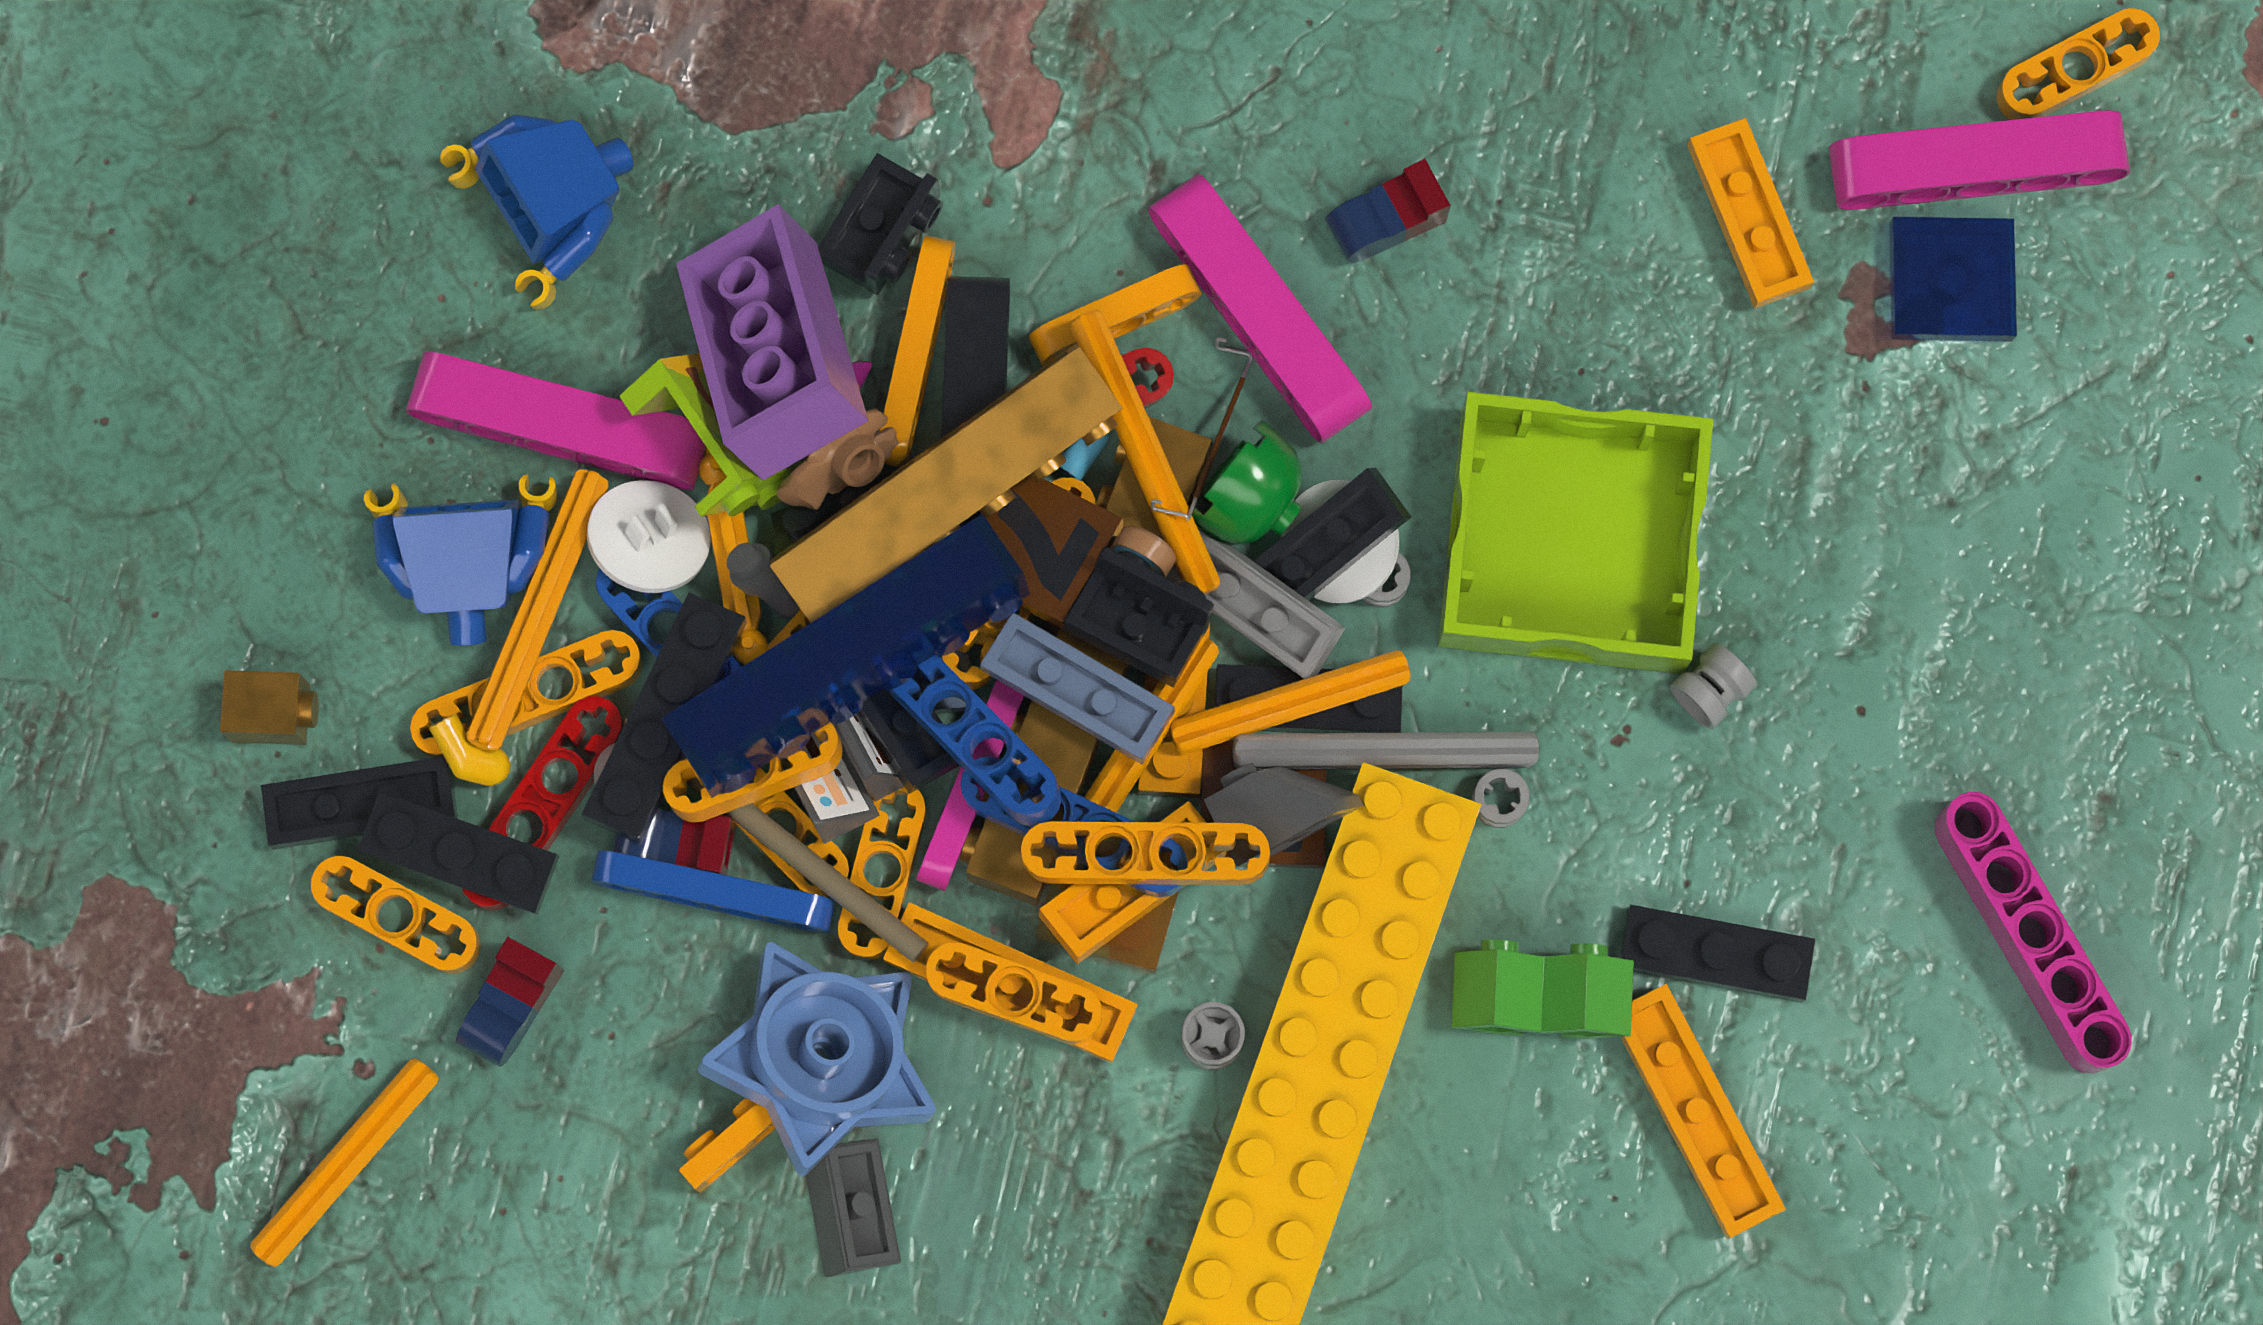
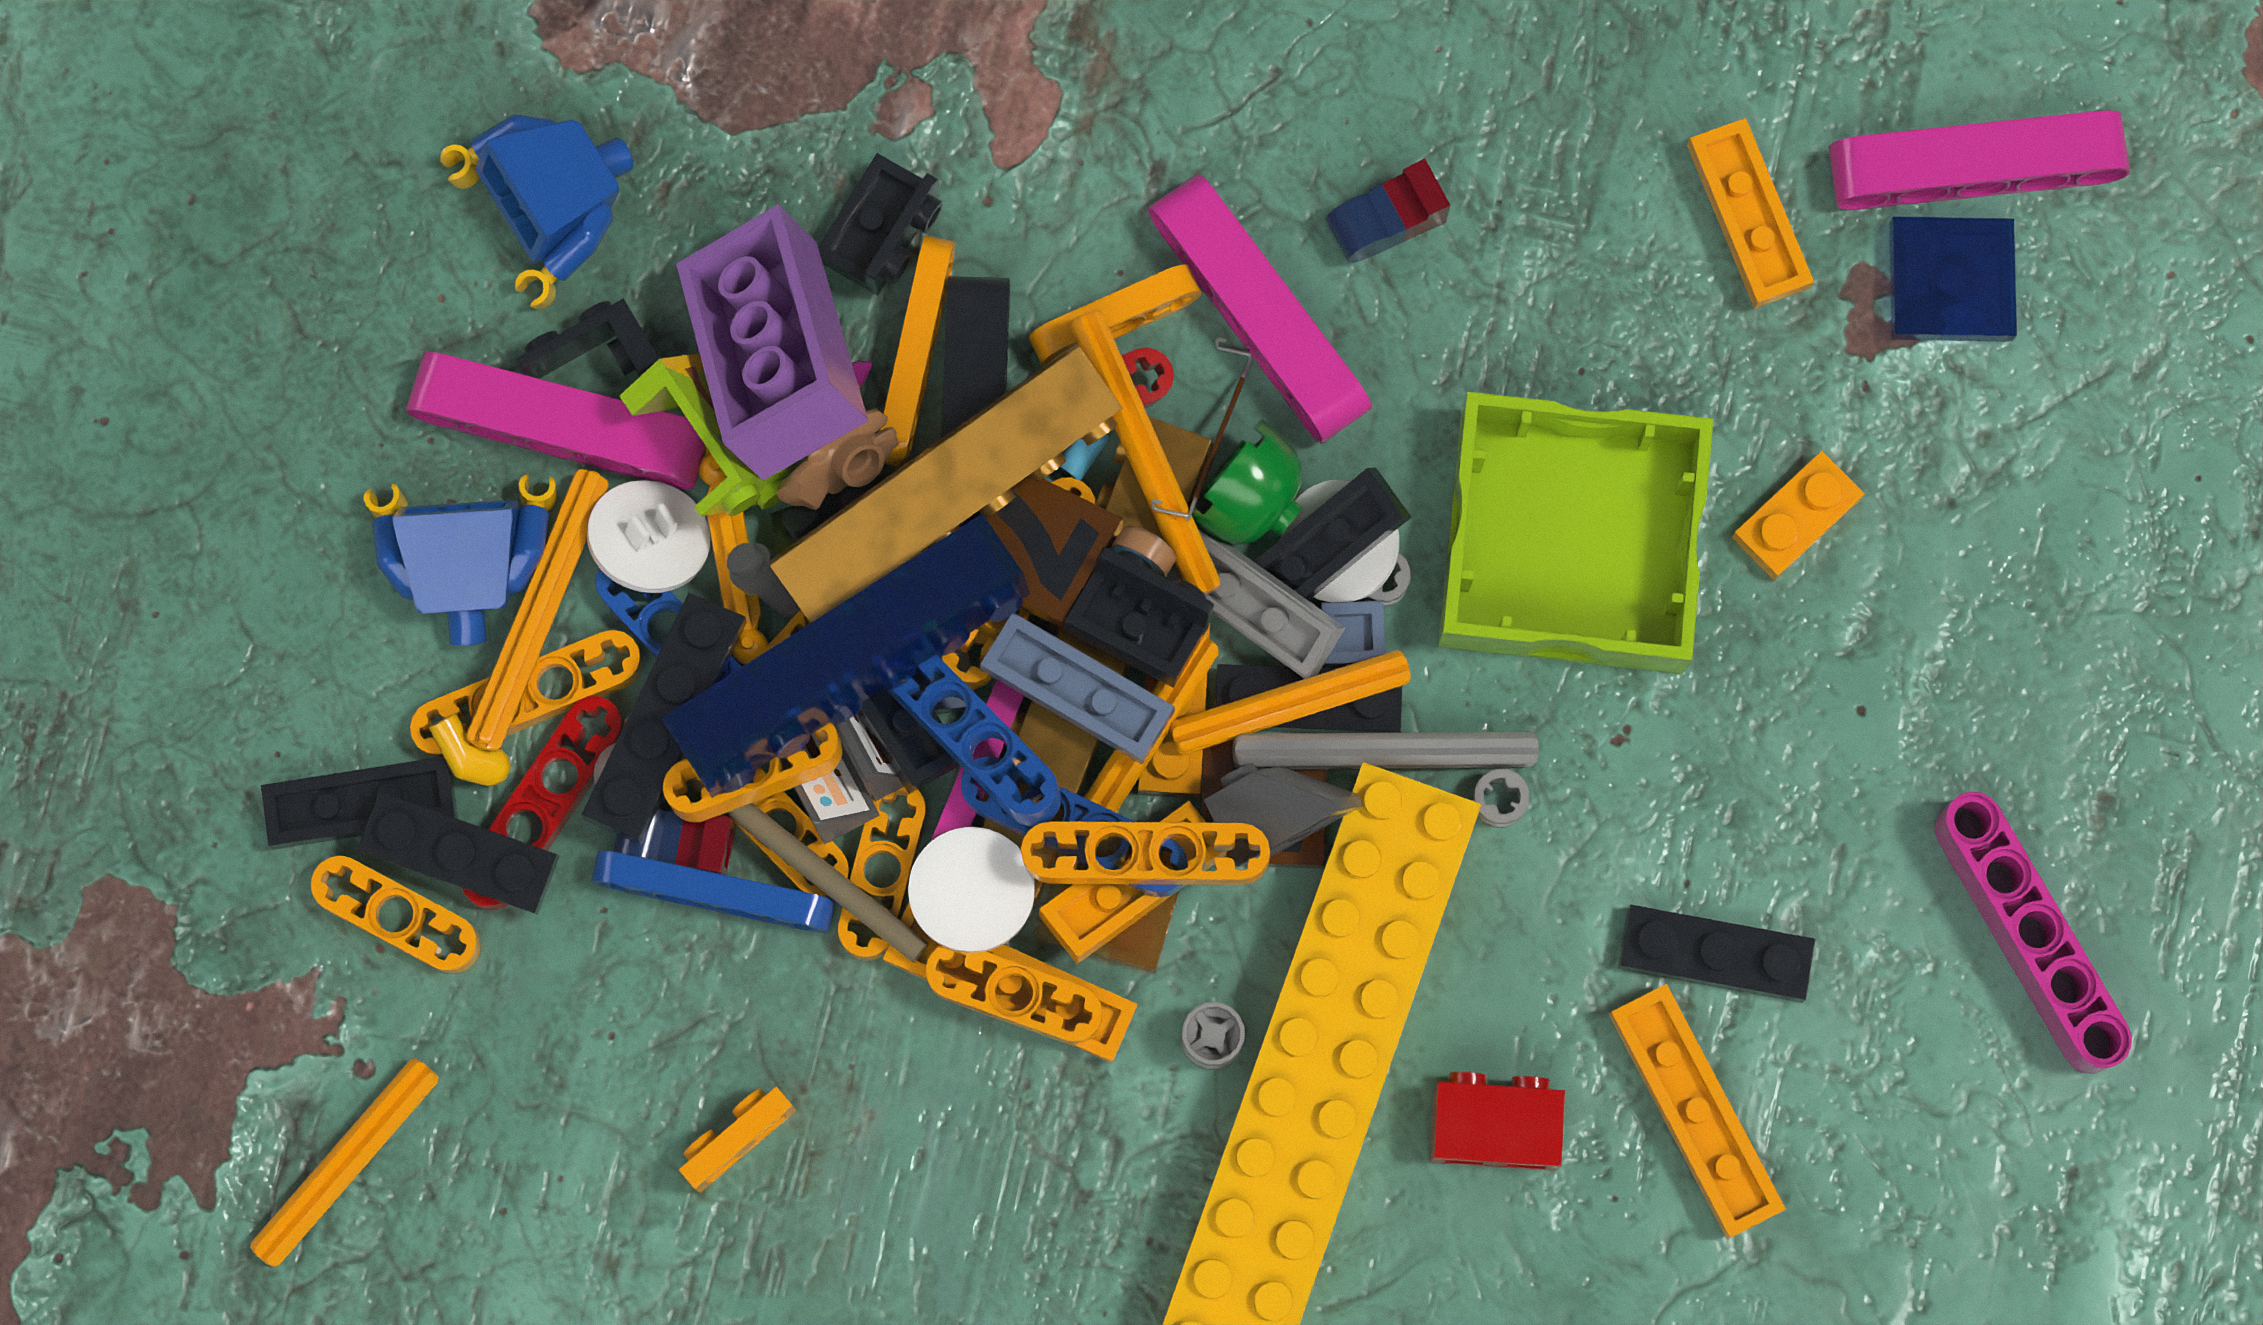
pearl gold brick [220,670,319,745] -> none
leg [456,936,564,1067] -> none
medium blue plate [697,942,936,1176] -> none
dark grey slope [806,1138,901,1277] -> none
bright green brick [1451,939,1634,1039] -> none
light grey wheel [1669,643,1757,730] -> none
light orange beam [1996,8,2160,120] -> none
none -> black bracket [517,298,659,379]
none -> white piece [908,827,1035,953]
none -> sand blue plate [1320,601,1386,668]
none -> red brick [1430,1072,1565,1171]
none -> light orange plate [1731,451,1865,581]

